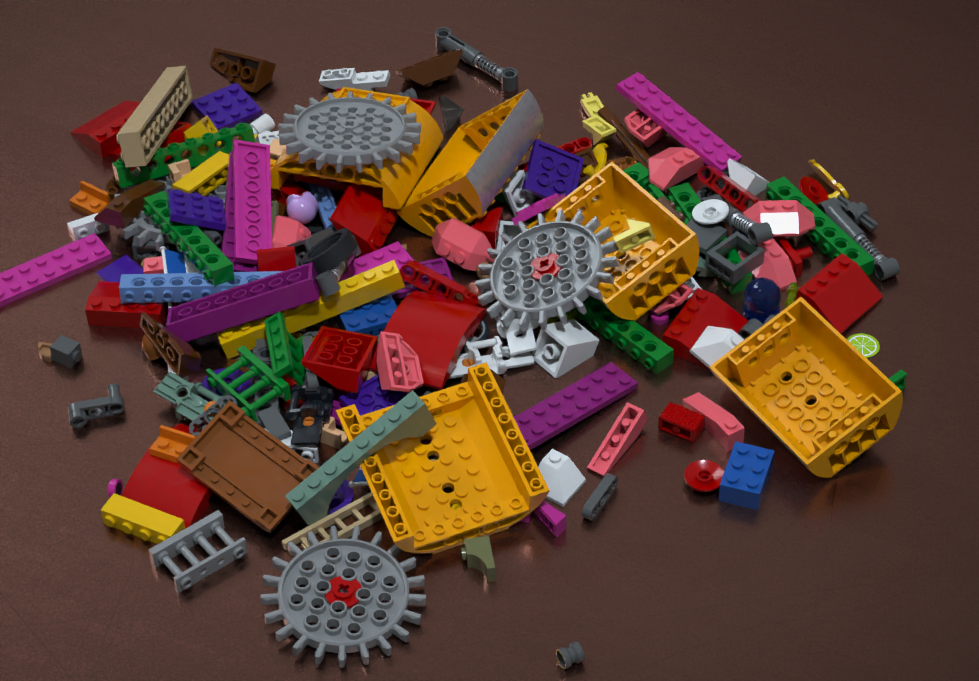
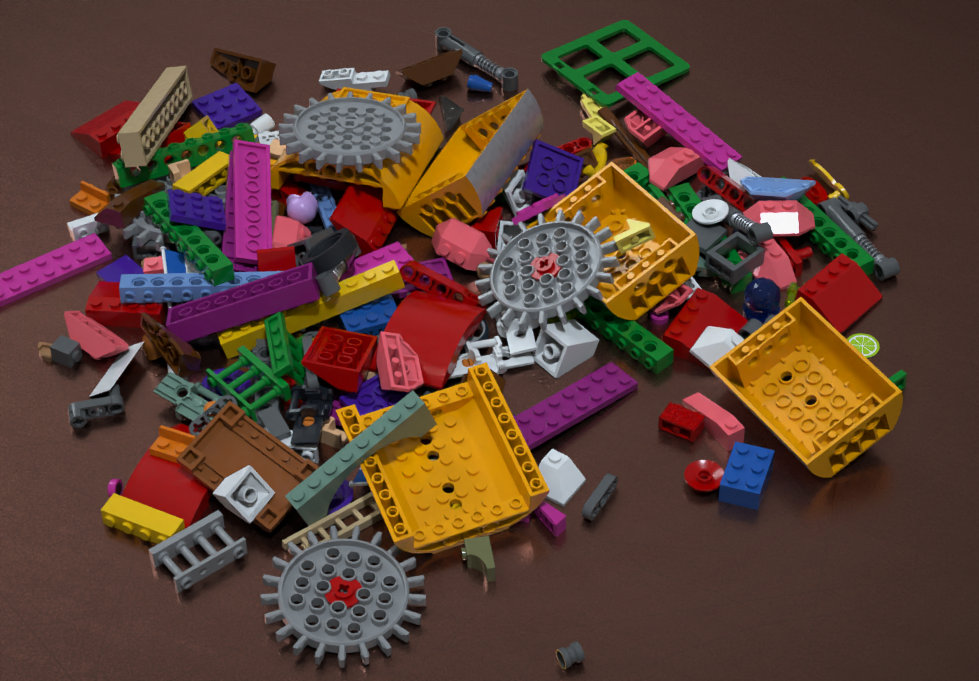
coral slope [587,402,648,477] -> none
none -> coral wedge [64,310,129,360]
none -> white sticker [89,341,144,397]
none -> white slope [212,465,275,524]
none -> blue cone [467,74,493,93]
none -> green window [541,20,690,108]
none -> light blue wedge [740,176,816,202]

